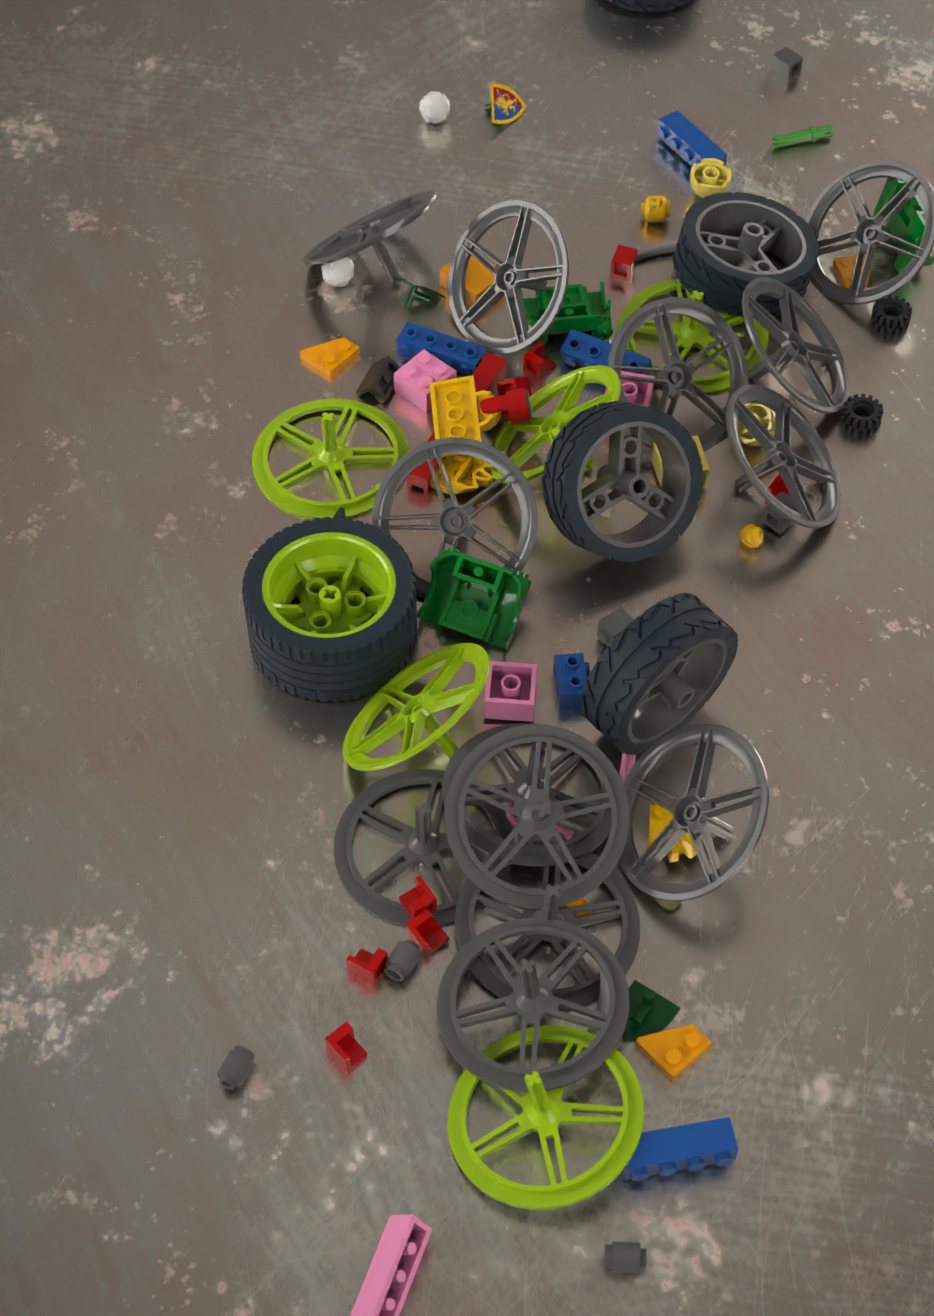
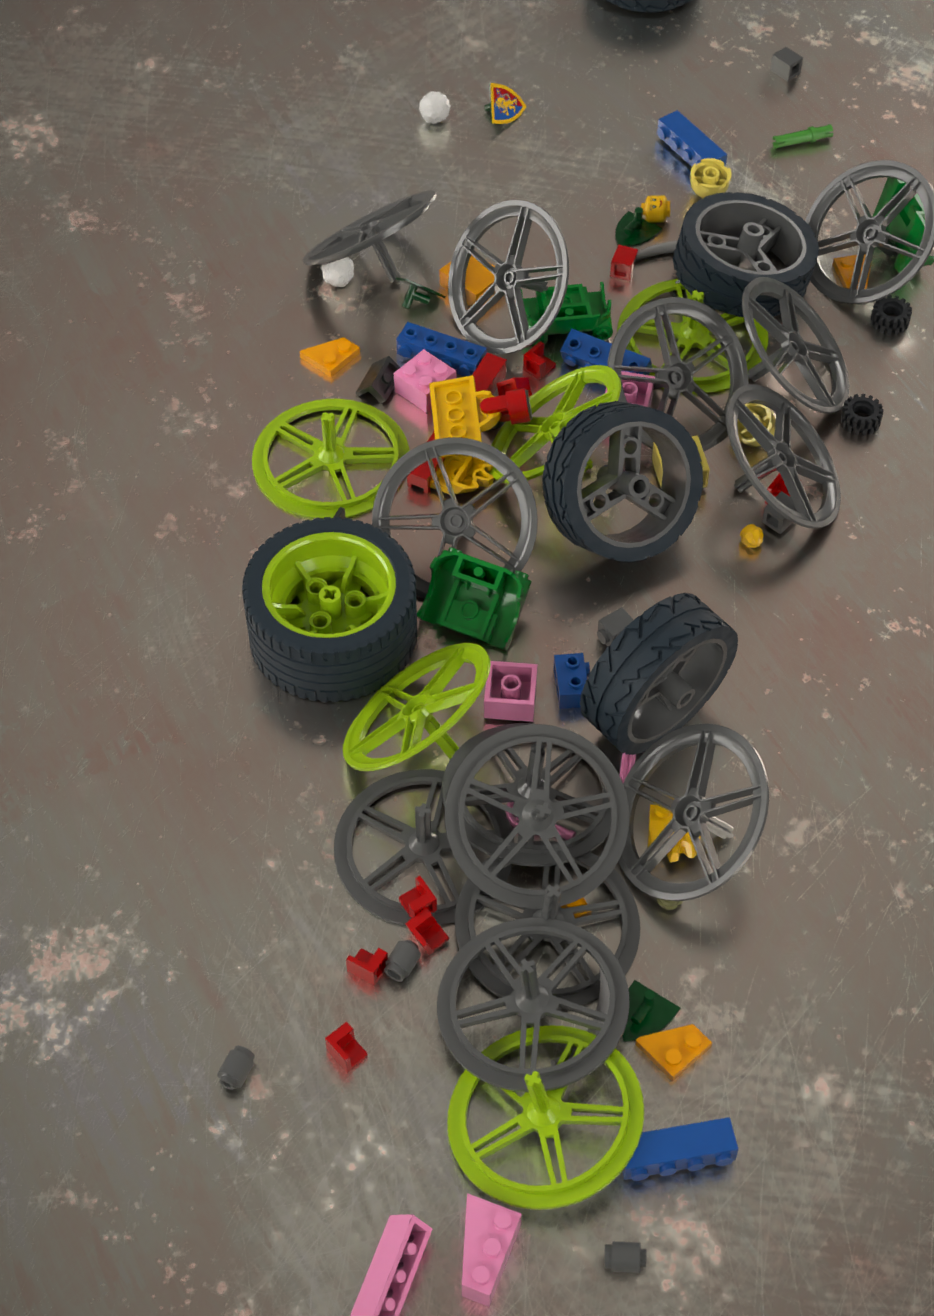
none -> bright pink wedge [462,1193,522,1307]
none -> dark green shield [615,207,663,247]

